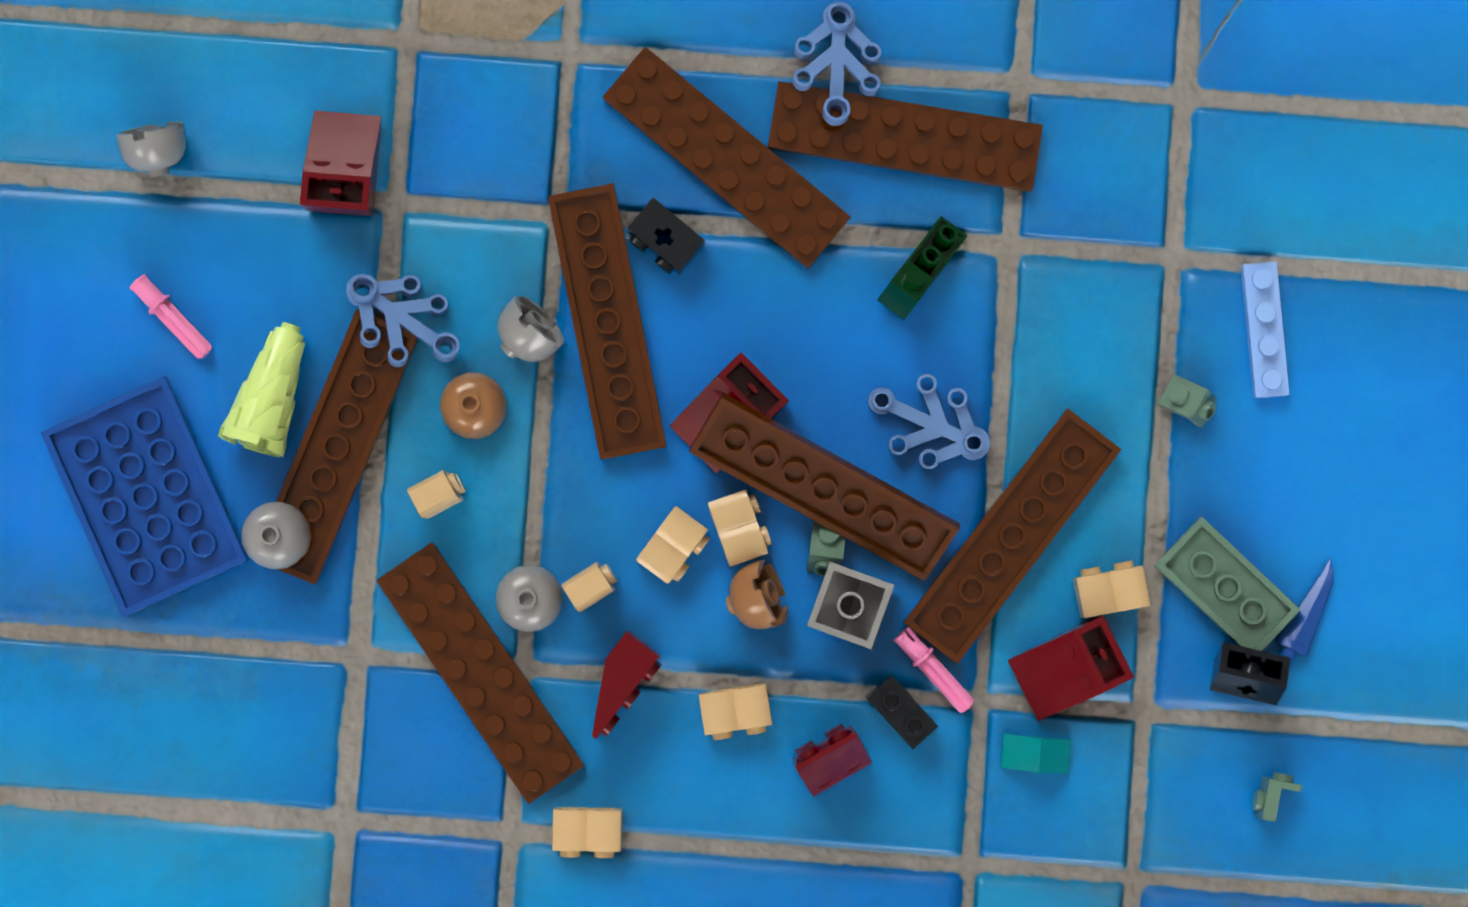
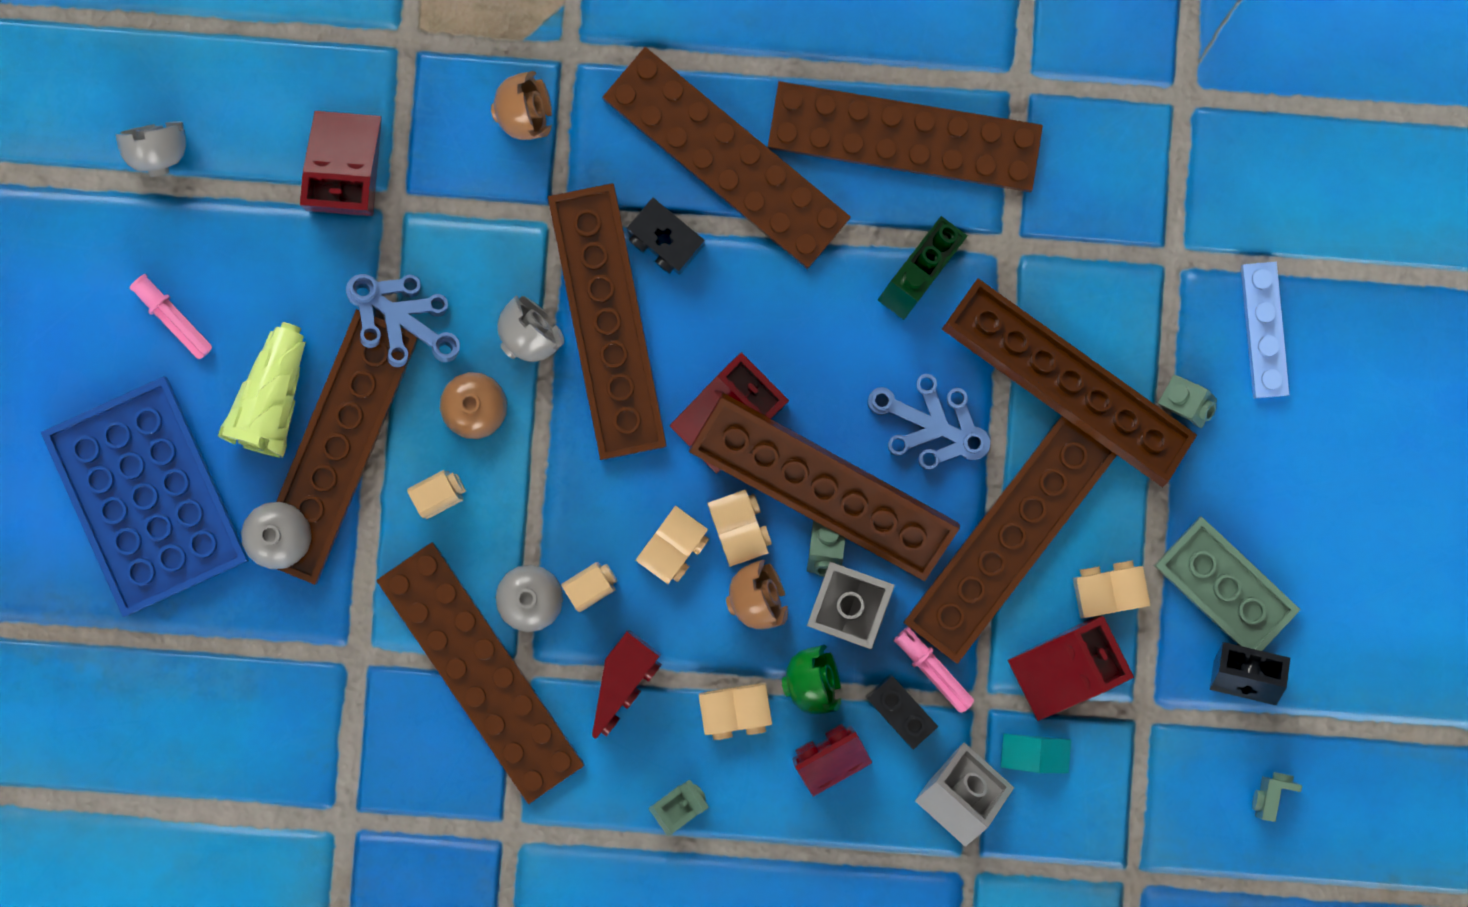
tan brick [552,807,623,858] -> none
medium blue plant [792,2,881,126] -> none
blue bar [1275,559,1334,667] -> none
none -> medium nougat cylinder [491,71,552,140]
none -> sand green bracket [648,780,709,836]
none -> green cylinder [782,645,841,714]
none -> light grey slope [915,742,1014,847]
none -> reddish brown plate [942,278,1197,488]

